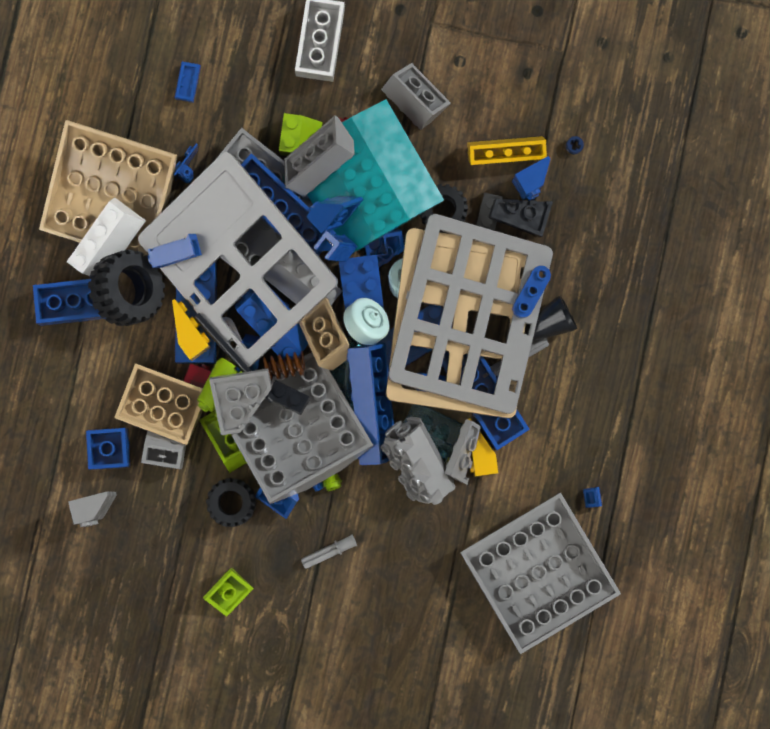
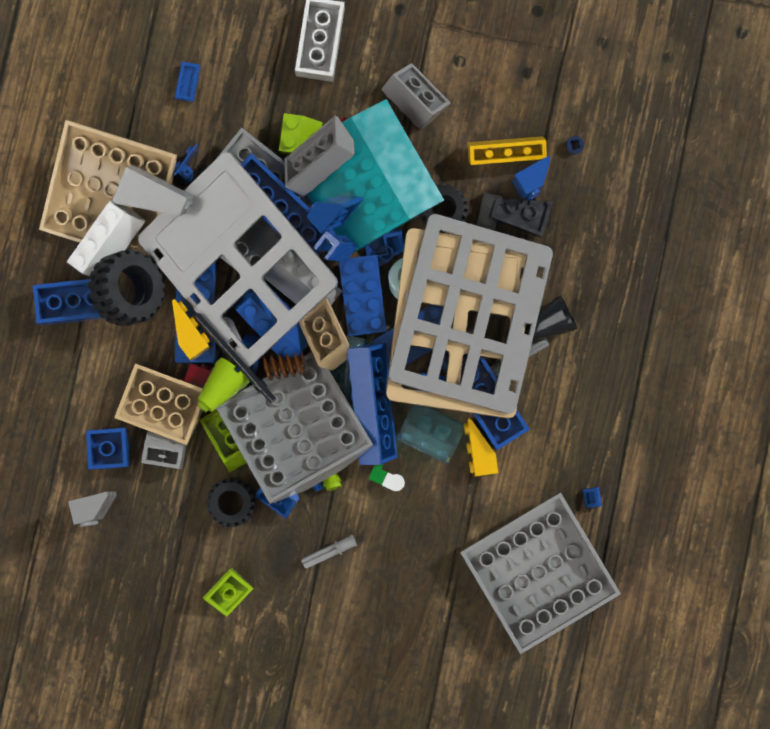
window [148,234,202,268] -> none
light grey plate [209,369,272,435] -> none
black plate [270,380,310,415] -> none
light aqua wheel [343,298,390,345] -> none
light grey brick [381,417,456,505] -> none
light grey wing [445,419,481,485] -> none
blue plate [512,266,551,318] -> none
none -> light grey slope [112,165,194,216]
none -> leg [368,464,405,491]

